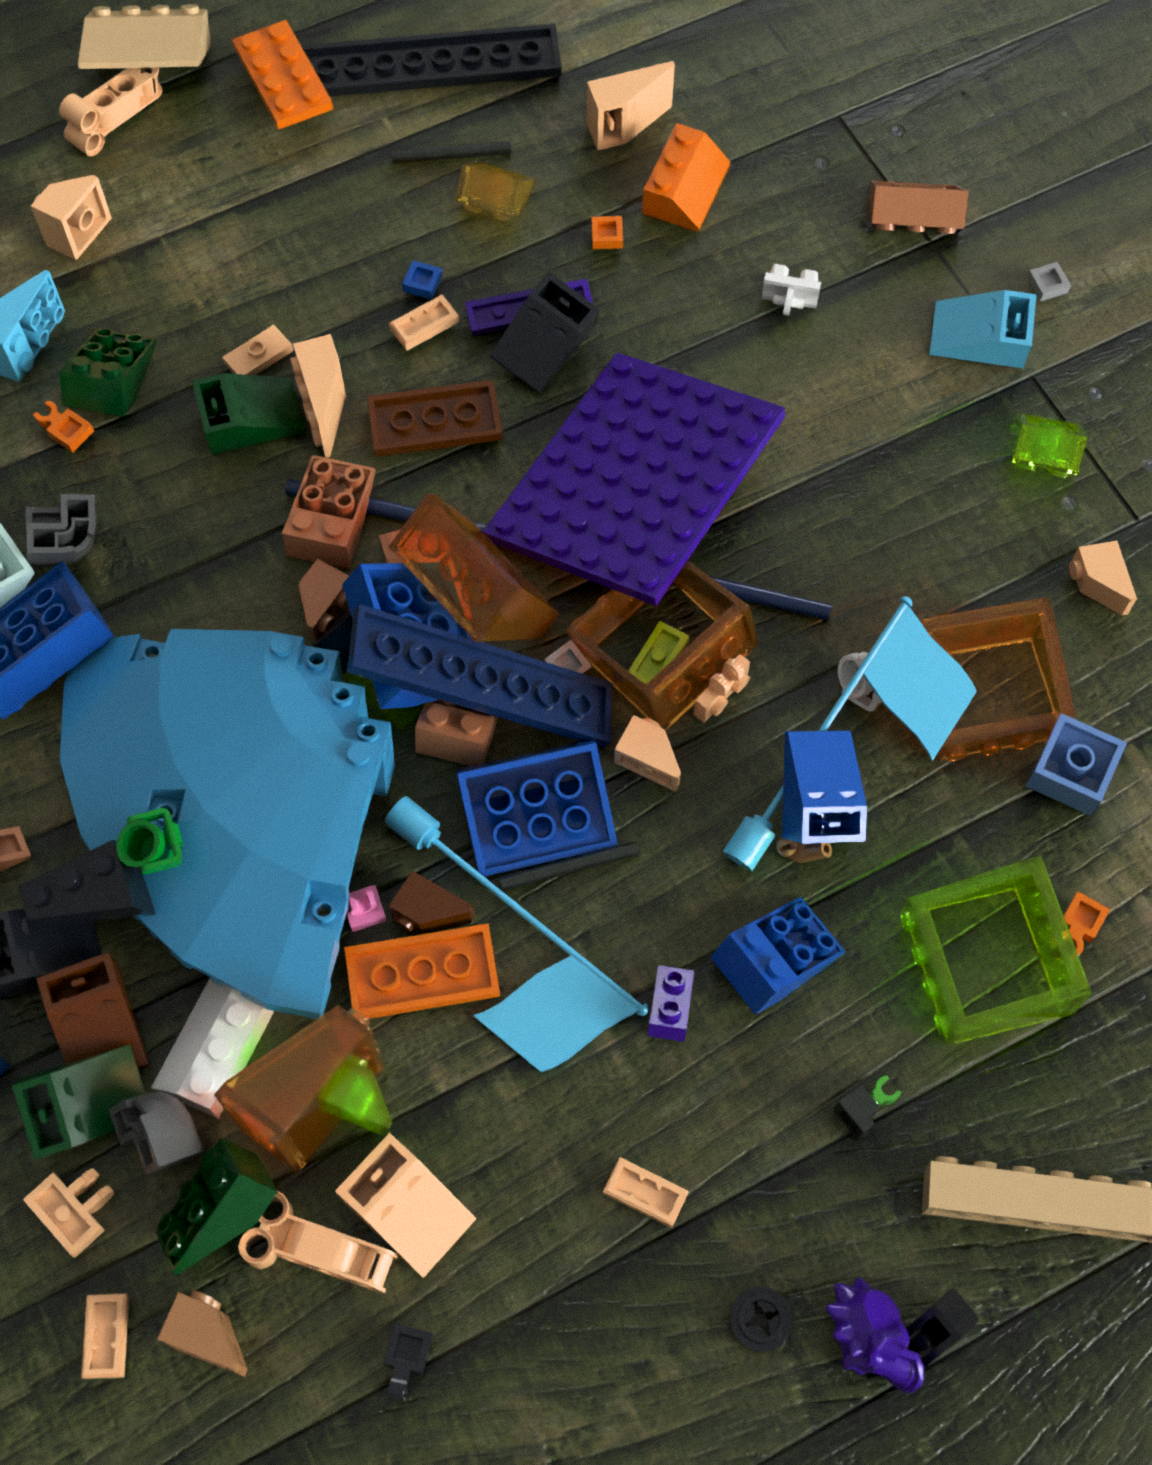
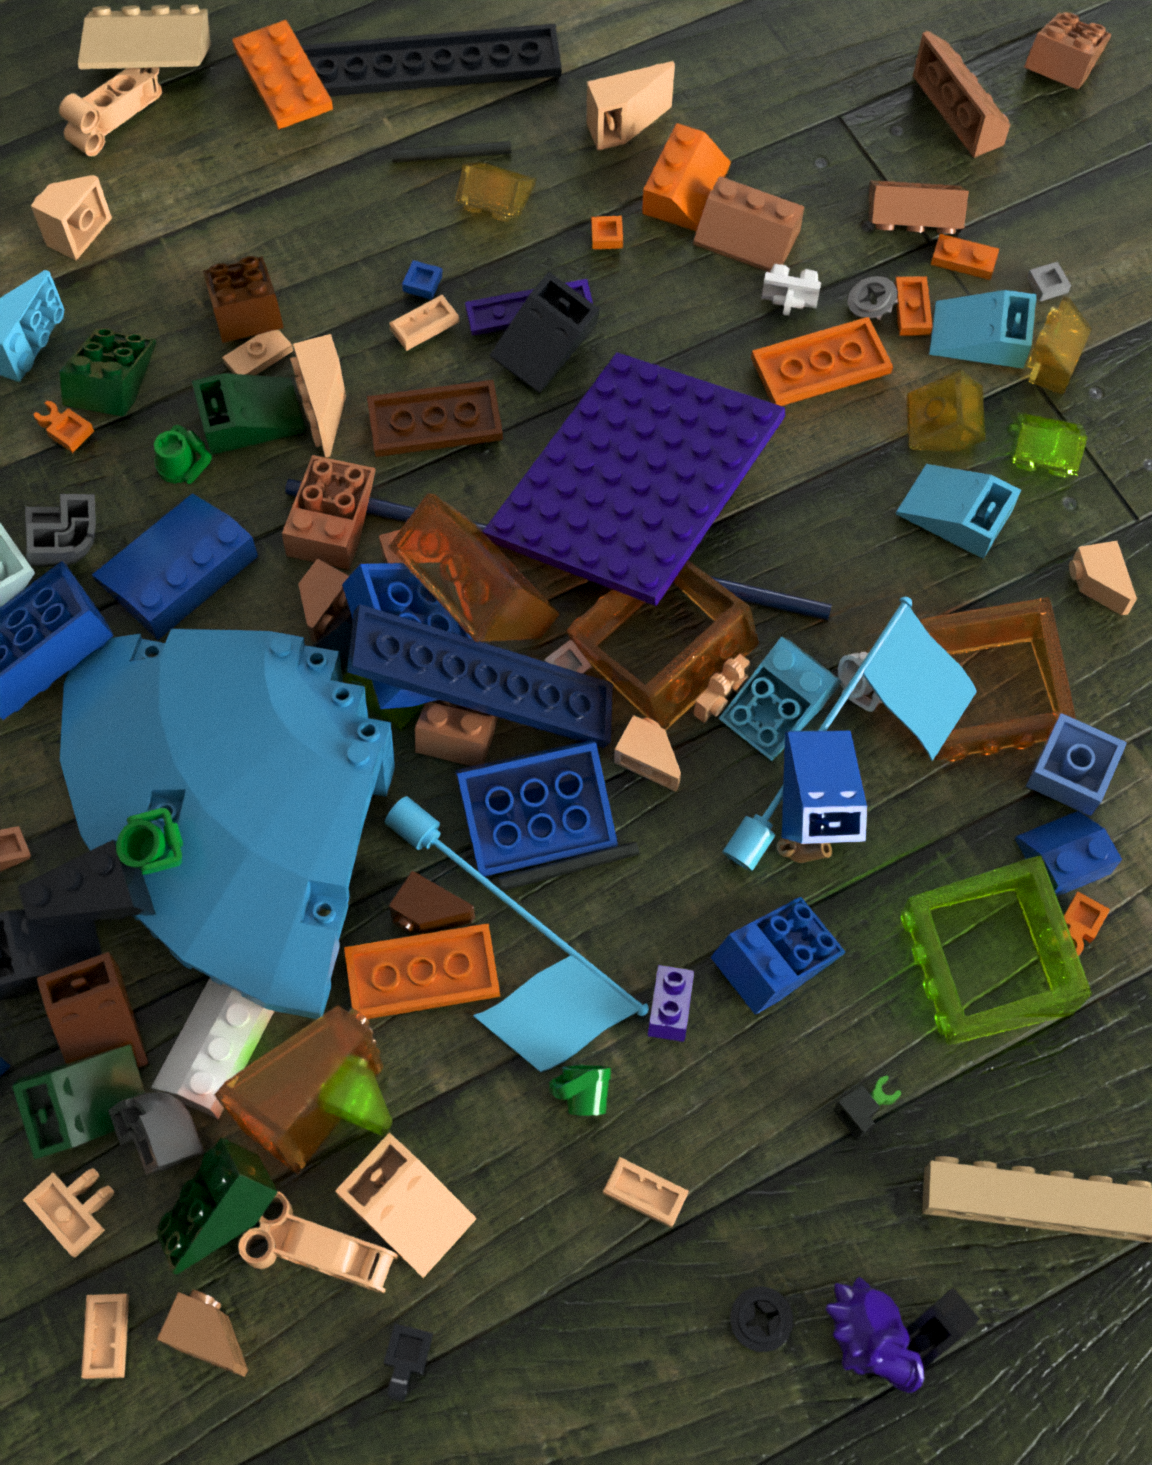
bright pink tile [347,885,387,932] -> none
lime plate [626,621,689,694] -> none
none -> blue slope [92,493,258,640]
none -> green piece [154,425,212,484]
none -> reddish brown slope [203,256,284,343]
none -> green piece [549,1064,611,1115]
none -> nougat slope [693,176,804,272]
none -> medium azure slope [718,637,843,761]
none -> orange plate [751,317,893,406]
none -> light grey gear [848,276,898,320]
none -> orange plate [894,276,933,336]
none -> medium azure slope [896,464,1021,559]
none -> clear yellow slope [907,369,985,452]
none -> nougat slope [913,31,1010,158]
none -> orange plate [931,234,999,280]
none -> blue slope [1015,811,1122,900]
none -> nougat slope [1024,12,1112,89]
none -> clear yellow slope [1027,296,1092,395]

